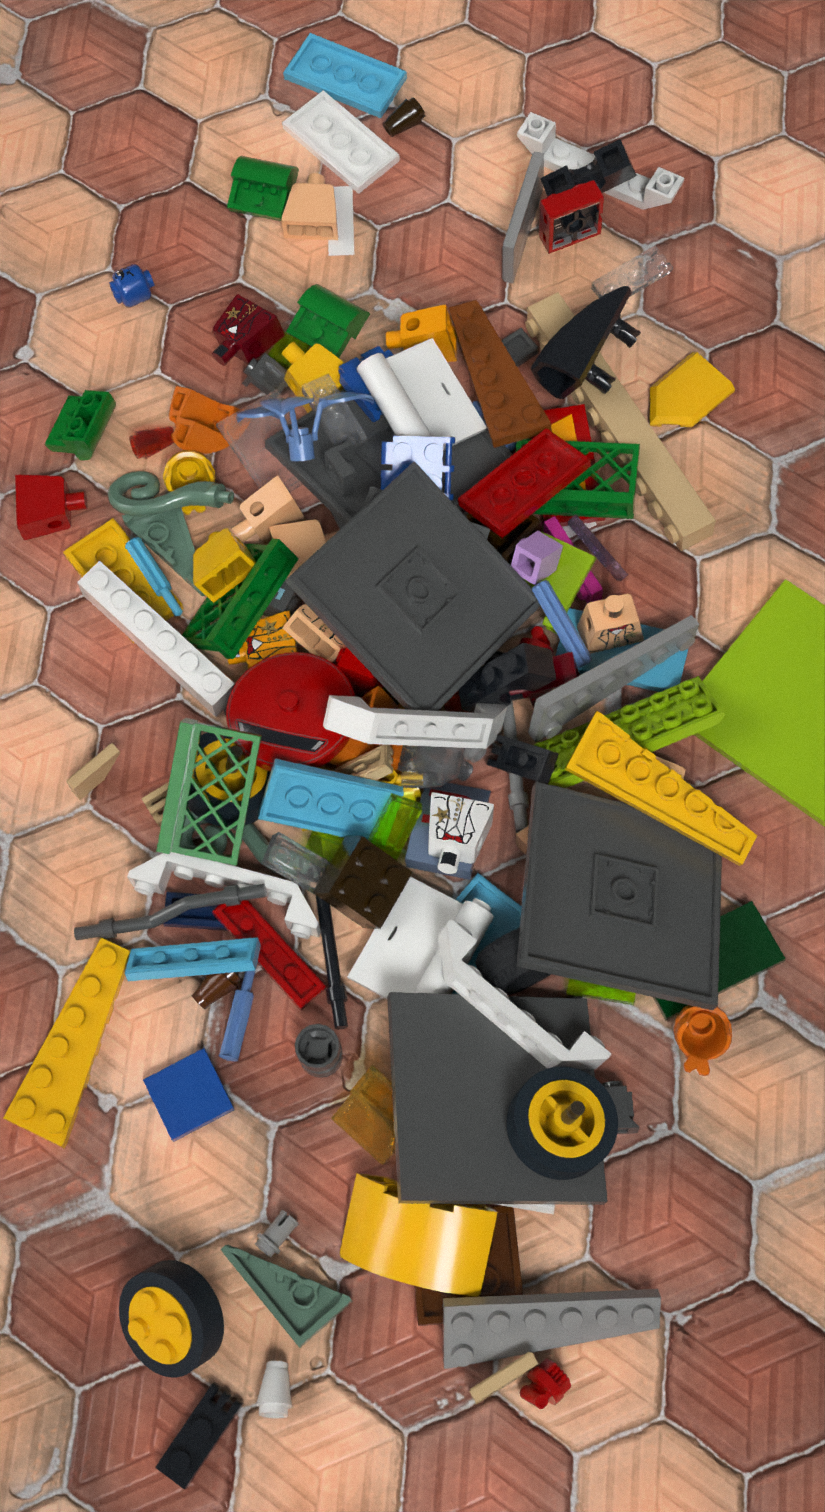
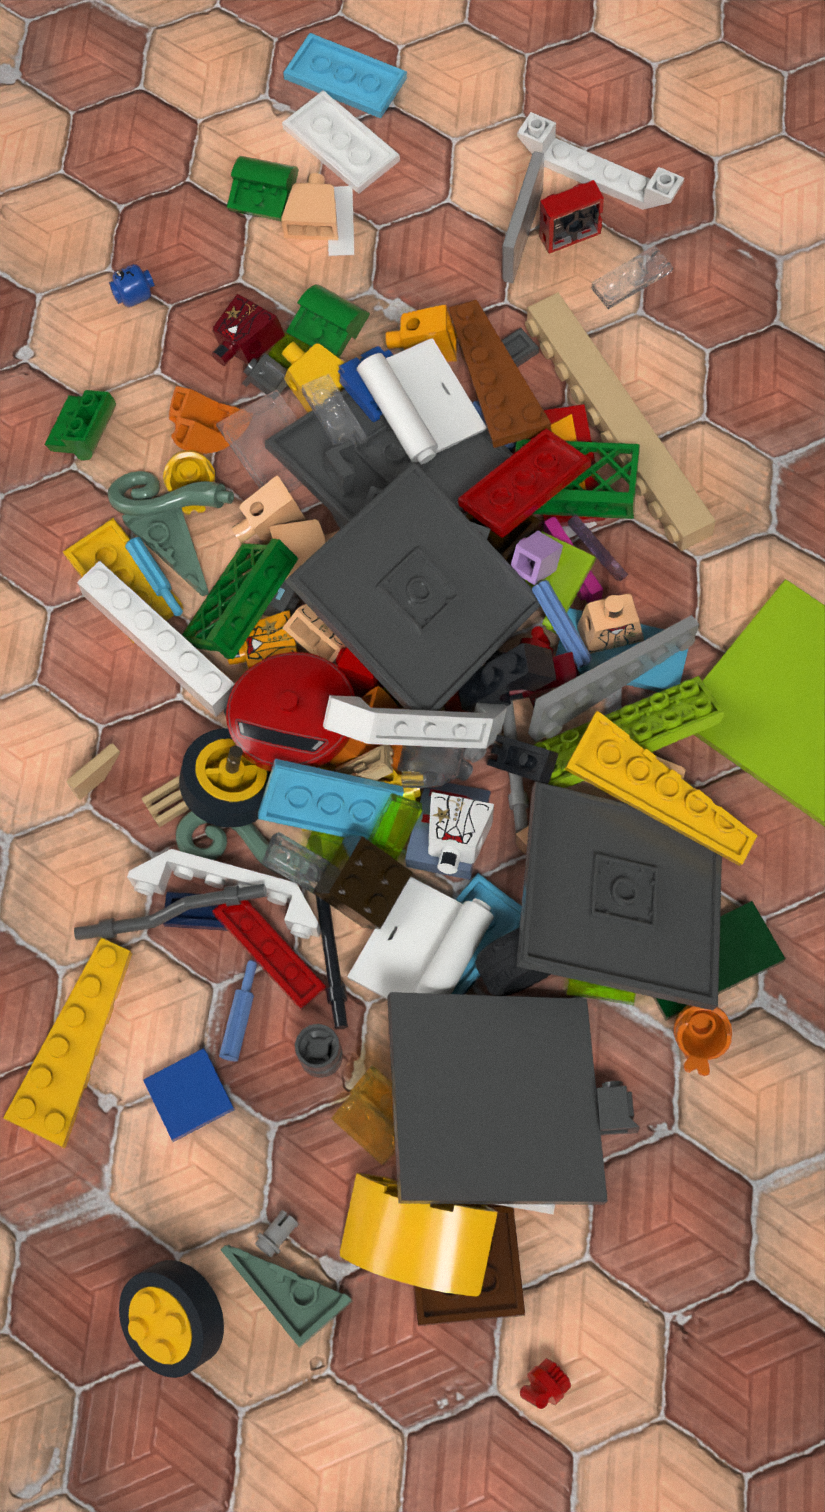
red torso [15,474,88,540] -> none
medium azure tile [124,937,261,981] -> none
clear red cone [129,426,174,459] -> none
black hinge [155,1382,243,1490] -> none
green fence [156,718,262,865] -> none
reddish brown cone [191,972,242,1010] -> none
yellow torso [193,528,256,603] -> none
medium blue plant [236,392,374,461] -> none
white cone [256,1361,292,1419] -> none
plate [381,435,455,500] -> none
dark brown cone [382,97,426,137] -> none
white slope [438,919,611,1070] -> none
light grey wing [443,1289,661,1369] -> none
tan tile [469,1352,539,1405] -> none
wheel [506,1067,618,1180] -> none
black piece [530,286,641,399] -> none
black arch [540,139,637,196] -> none
yellow tile [649,352,735,427] -> none

